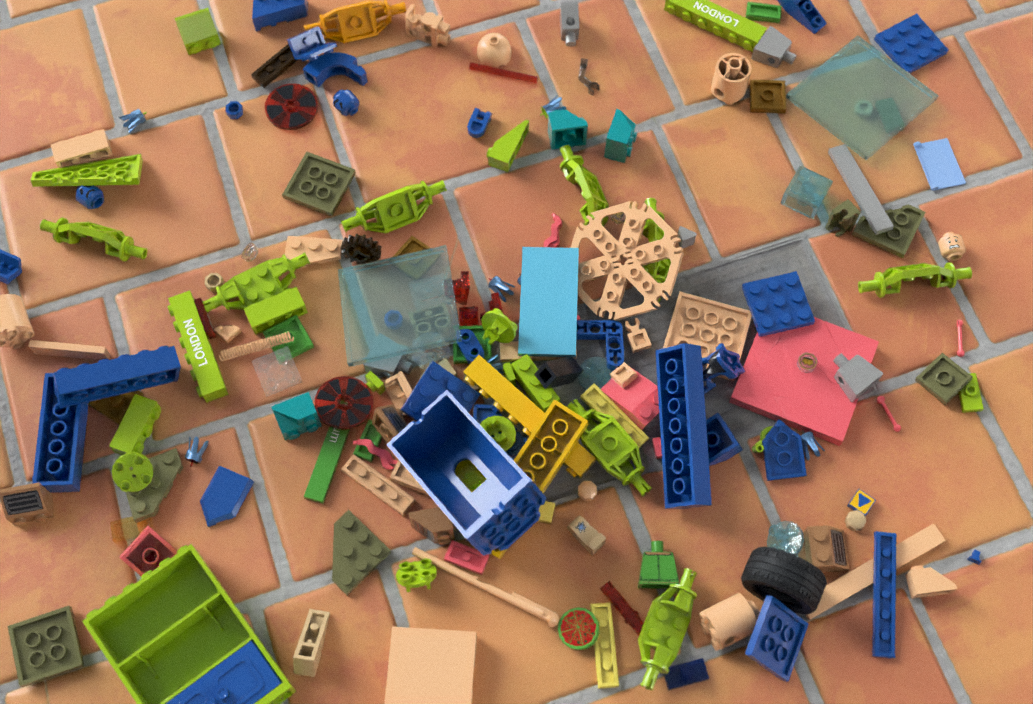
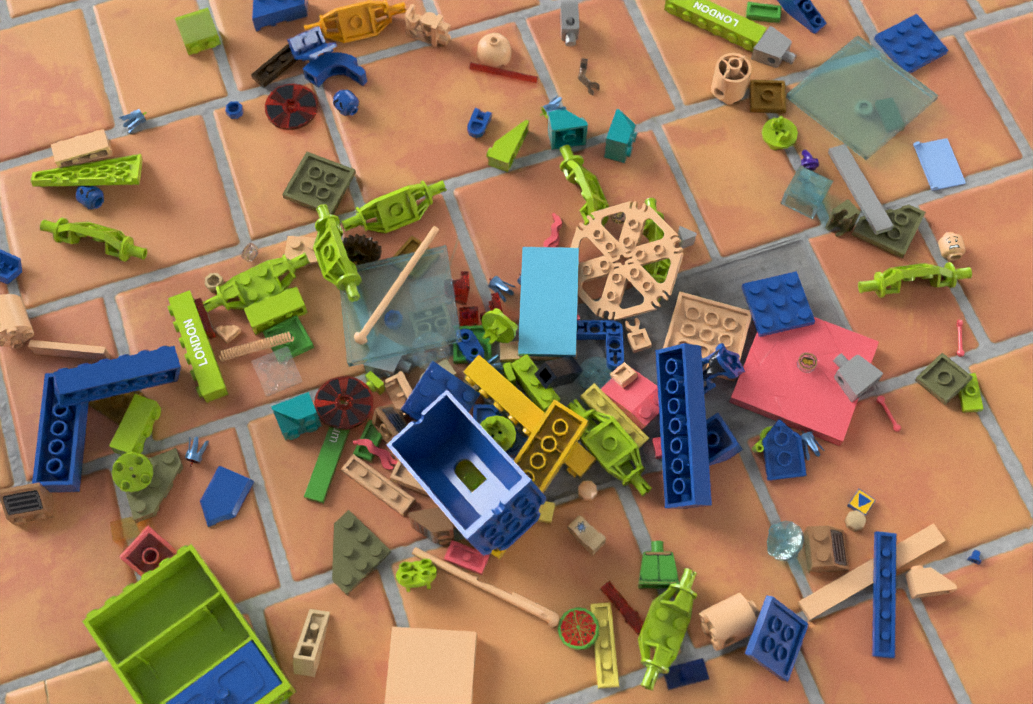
olive plate [8,606,85,688] -> none
black tyre [741,547,827,615] -> none
none -> lime plate [313,204,362,302]
none -> light nougat bar [354,226,439,345]
none -> lime plate [762,116,798,150]
none -> dark purple plate [801,150,819,171]

